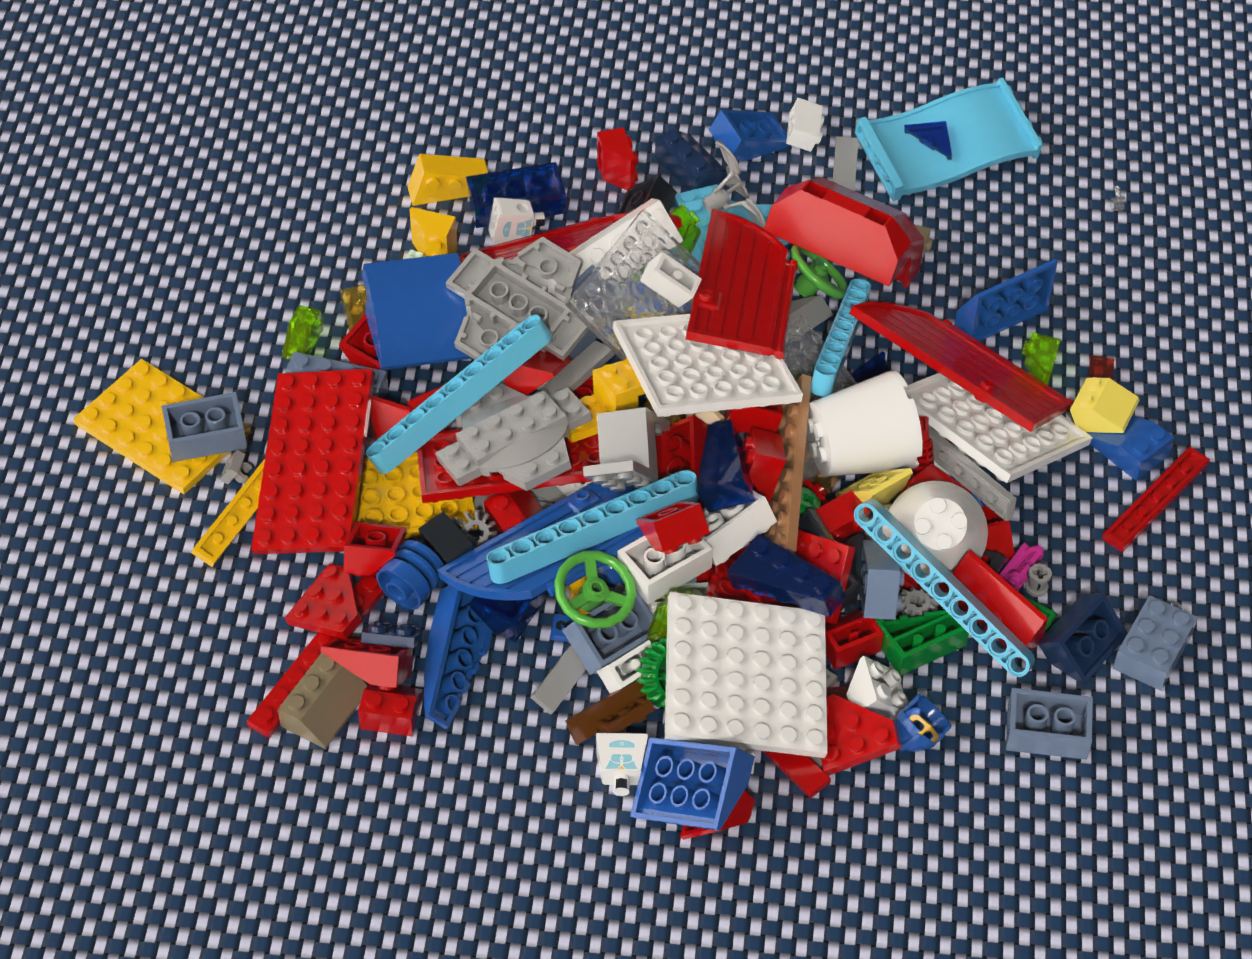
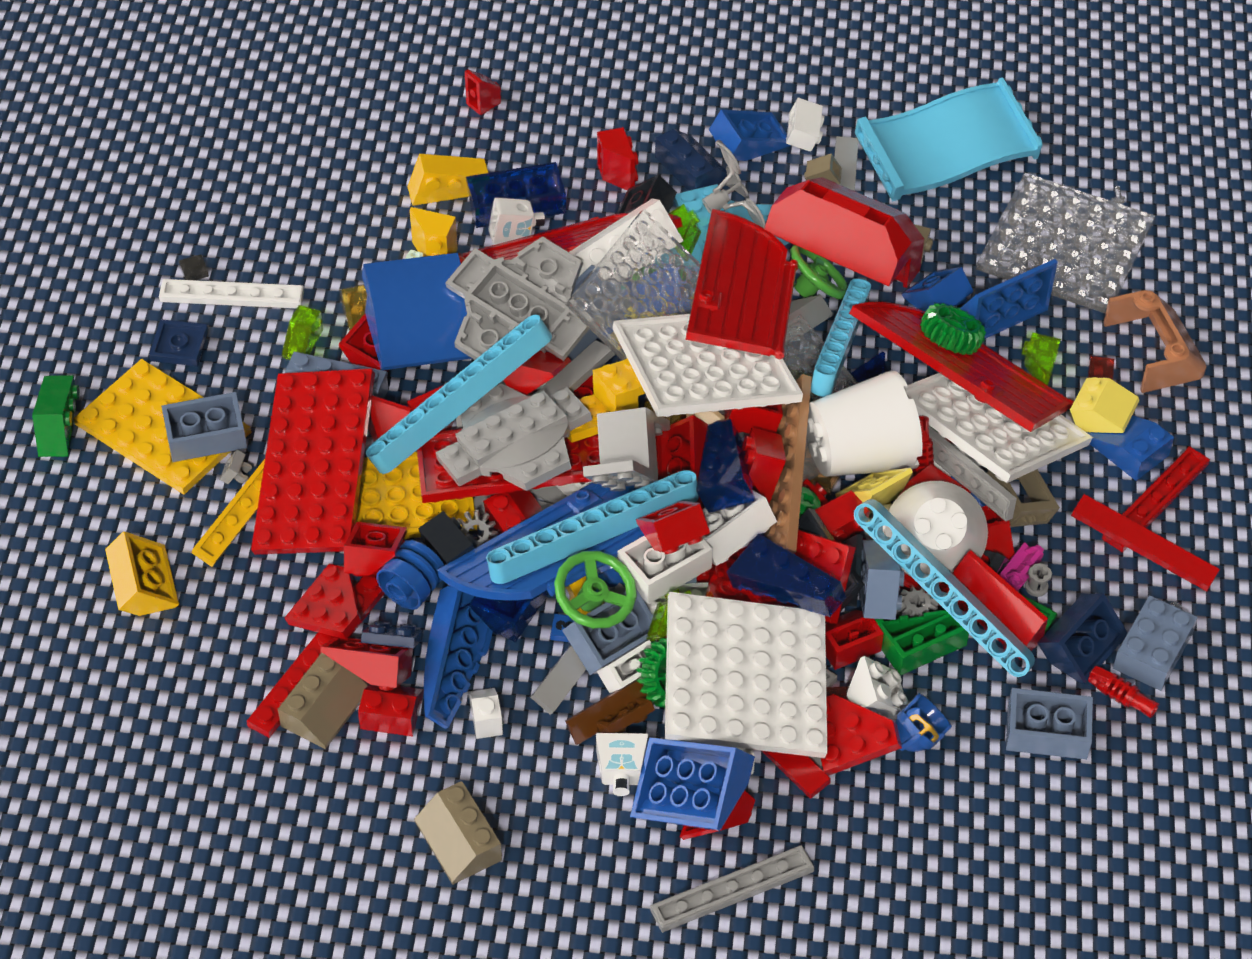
white brick [640,252,702,307] -> none
clear blue tile [904,121,952,160] -> none
none -> green wedge [32,375,80,457]
none -> yellow slope [105,531,179,616]
none -> dark blue plate [149,319,209,367]
none -> white tile [159,279,304,309]
none -> clear smoke plate [178,254,209,280]
none -> dark tan slope [414,781,502,885]
none -> red slope [465,69,501,115]
none -> white slope [468,688,503,739]
none -> light grey tile [650,845,814,933]
none -> dark tan brick [804,153,842,185]
none -> blue slope [901,267,974,311]
none -> green gear [920,303,986,355]
none -> clear plate [976,173,1155,314]
none -> dark tan window [987,469,1060,527]
none -> red tile [1071,494,1220,592]
none -> red hinge [1088,666,1159,718]
none -> nougat windscreen [1103,290,1206,393]

